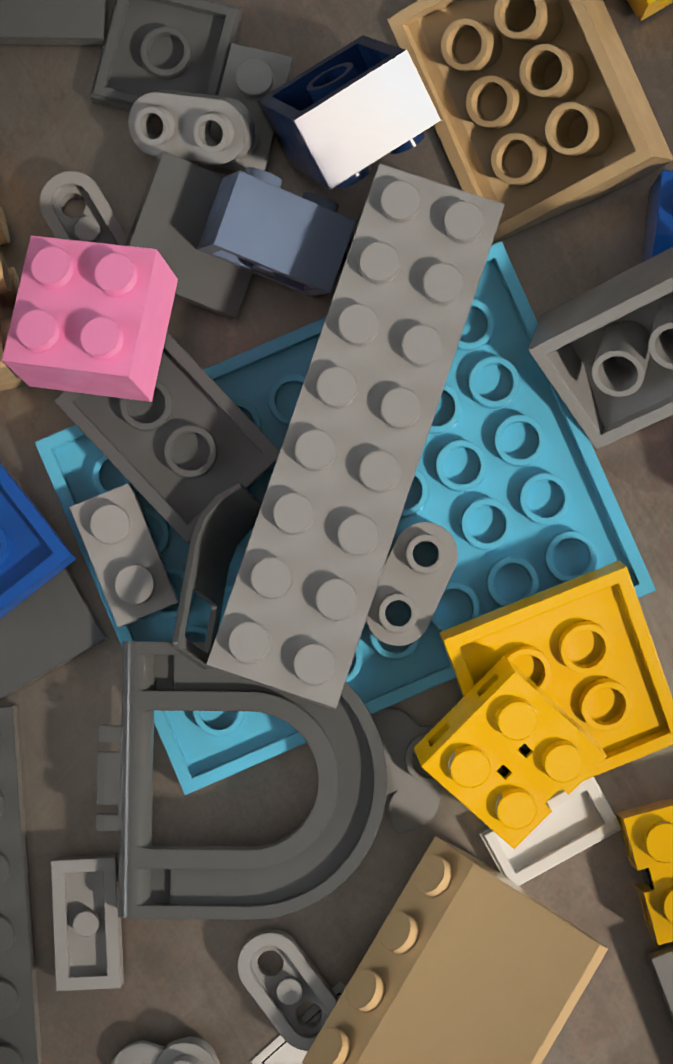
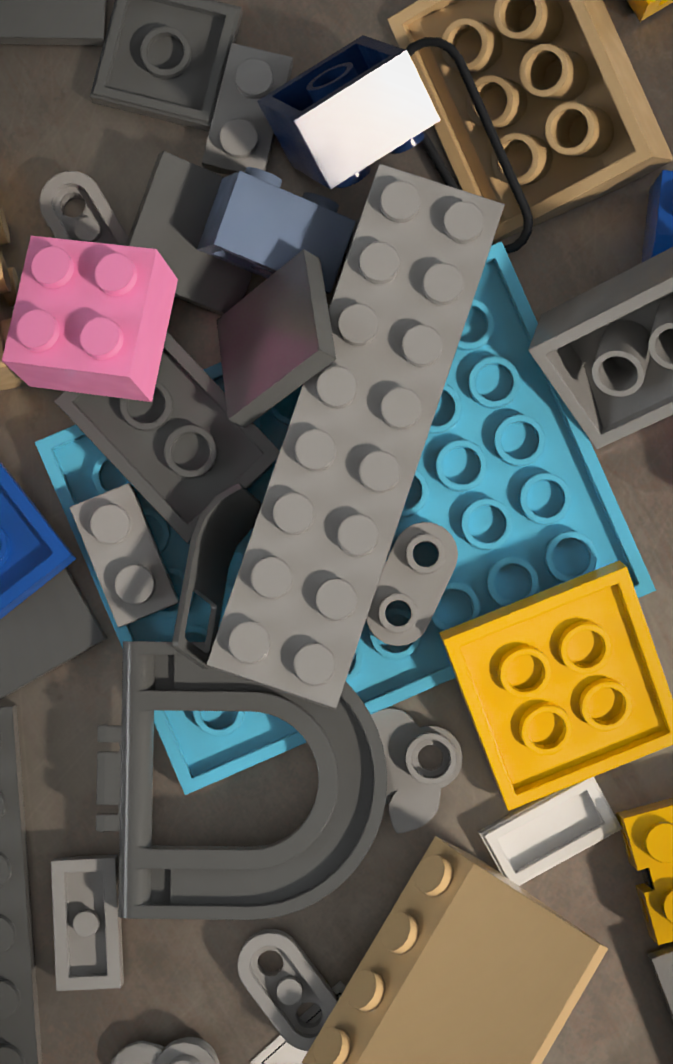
light grey plate [128,90,255,164] -> none
yellow piece [413,655,607,849] -> none
none -> dark grey tile [217,249,336,428]
none -> black piece [405,37,533,254]

